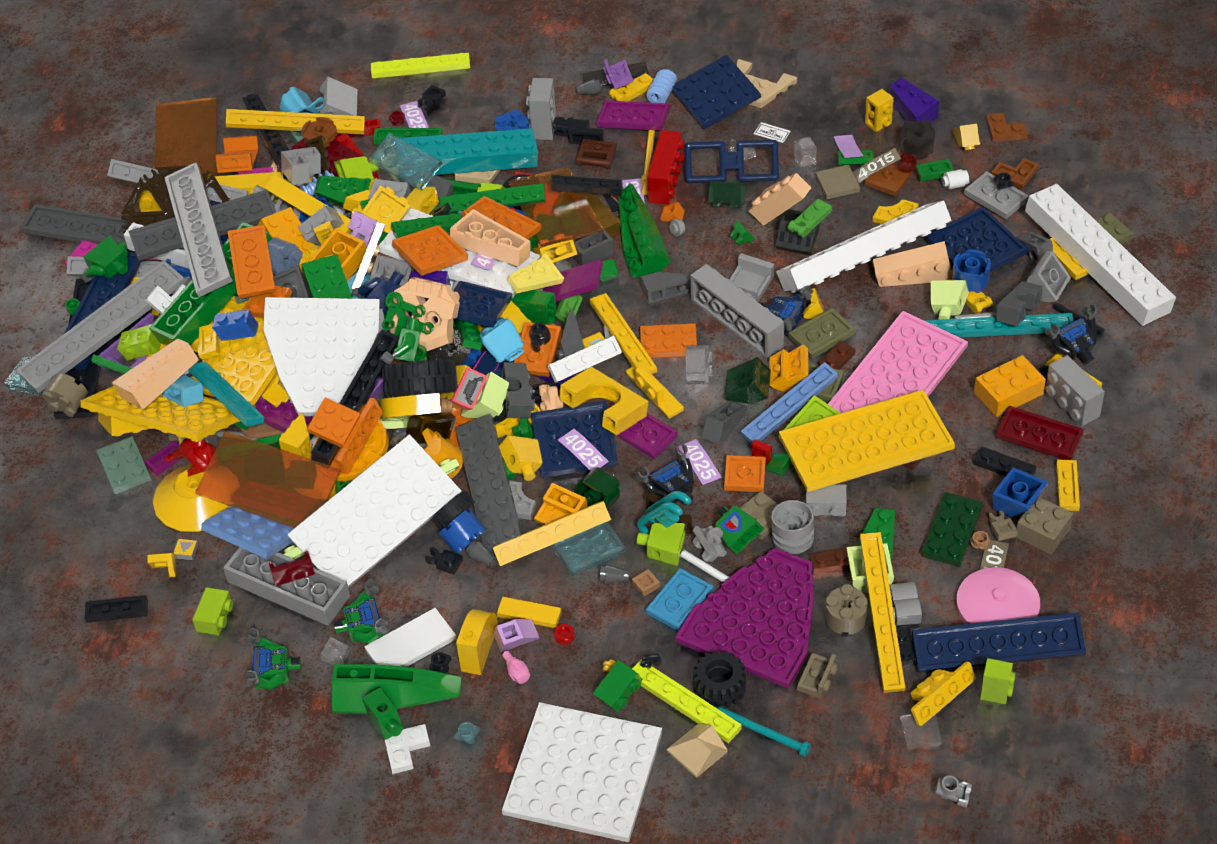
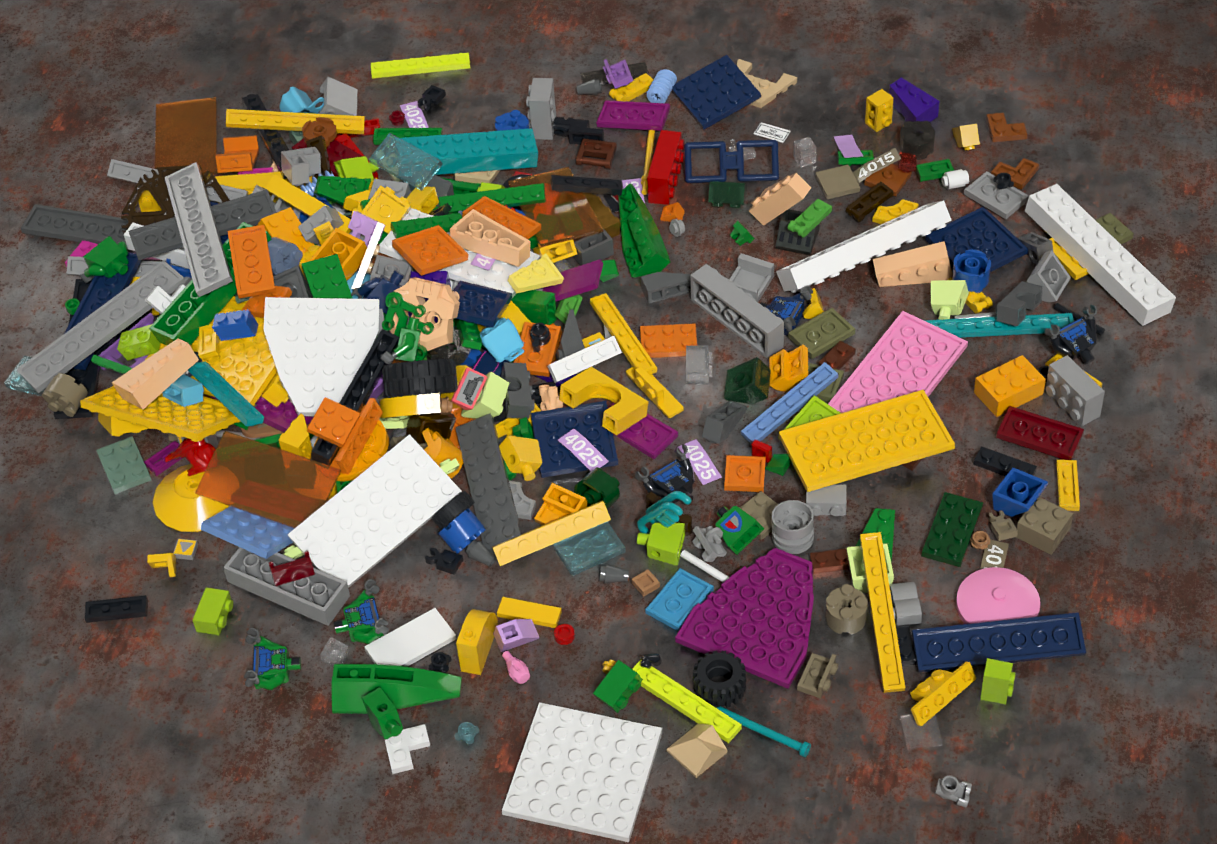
none -> dark brown plate [845,182,893,222]

